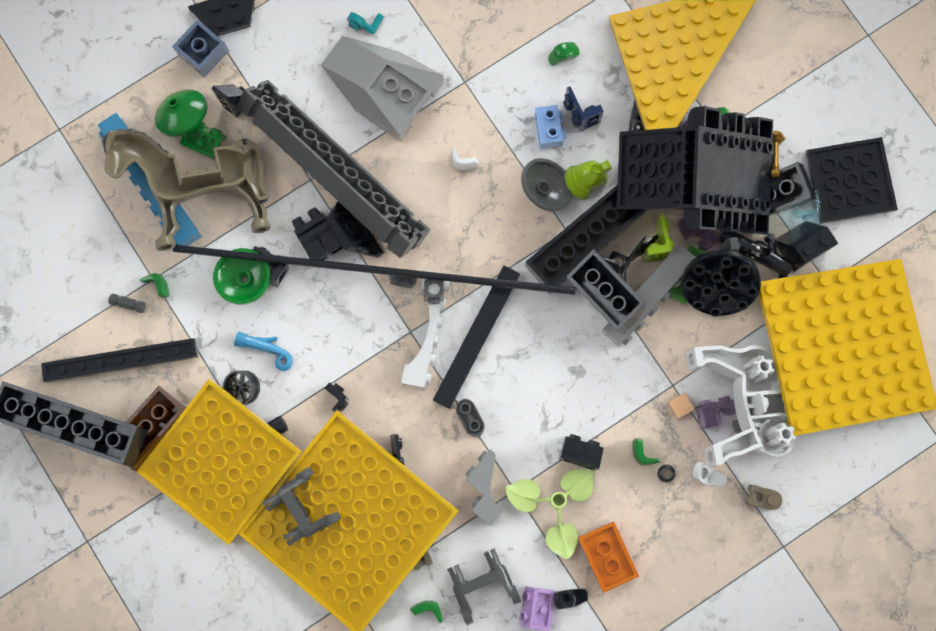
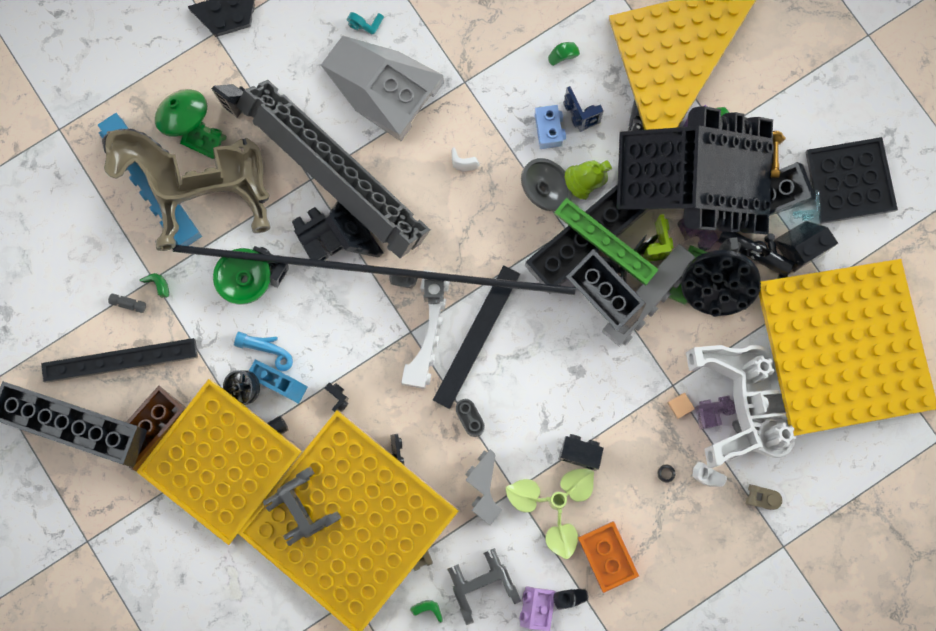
sand blue brick [172,20,229,78] -> none
green hair [632,438,660,465] -> none
none -> dark azure slope [249,359,308,404]
none -> bright green plate [554,198,659,286]

